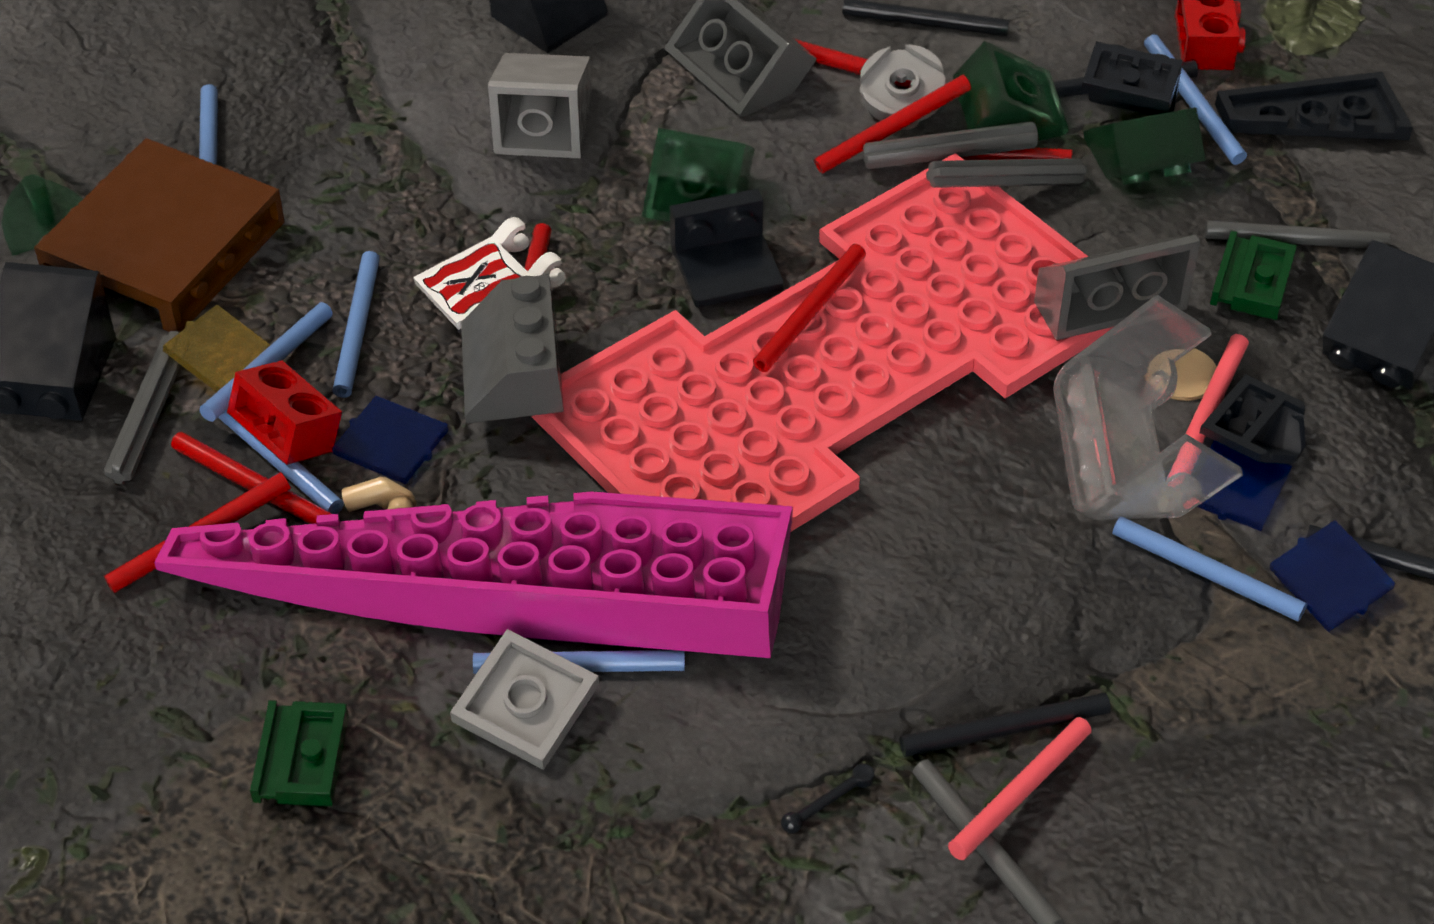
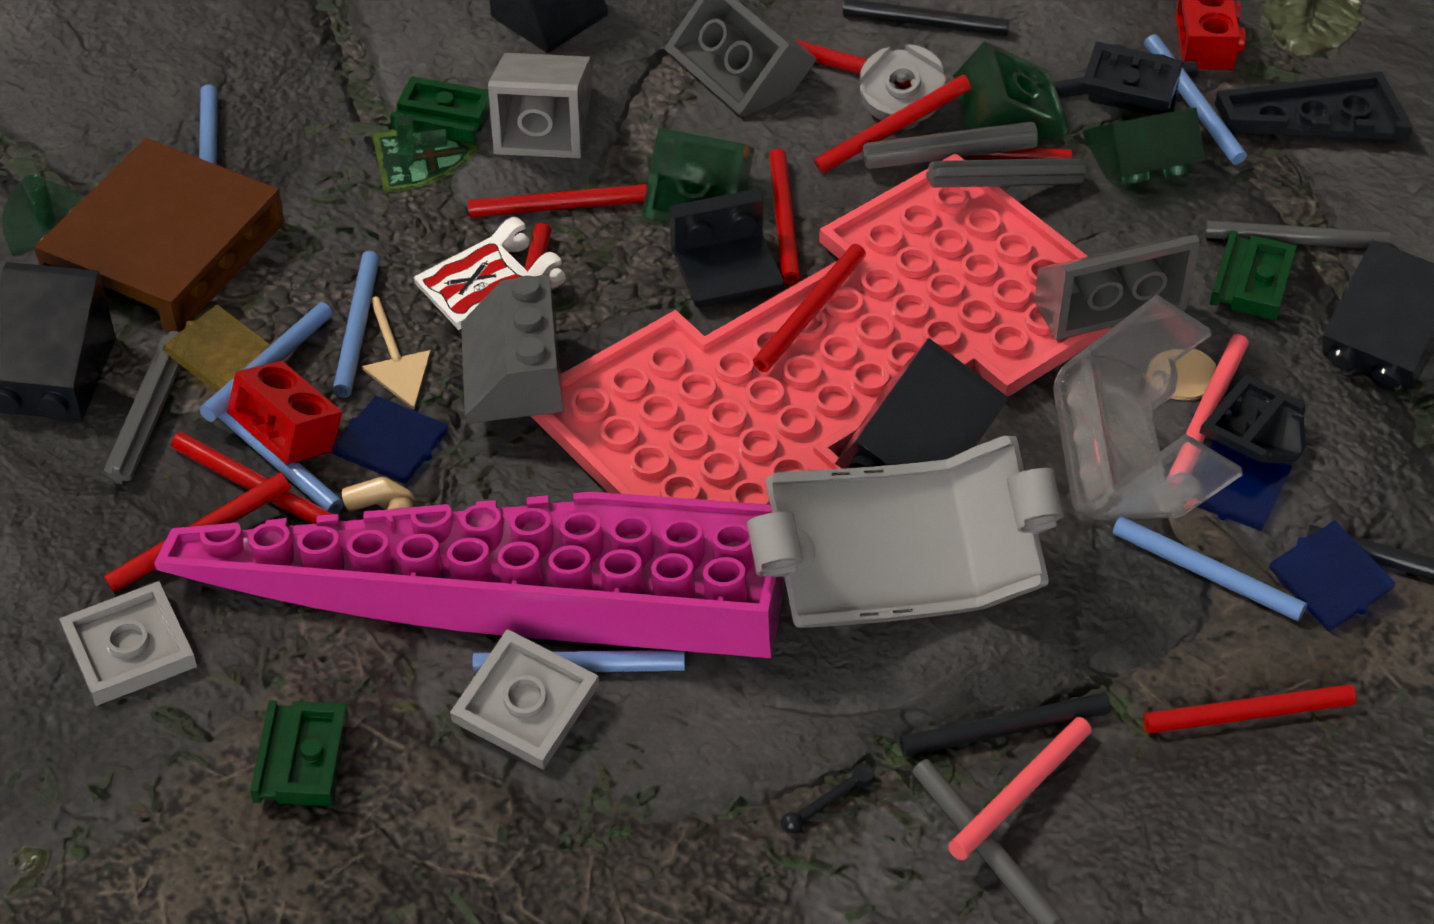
none -> light grey tile [59,581,197,706]
none -> tan piece [362,296,431,411]
none -> clear green shield [372,114,479,193]
none -> dark green plate [390,76,490,144]
none -> red piece [468,184,648,218]
none -> light grey panel [747,436,1064,628]
none -> red piece [769,149,800,285]
none -> black slope [835,338,1009,469]
none -> red piece [1143,684,1356,734]

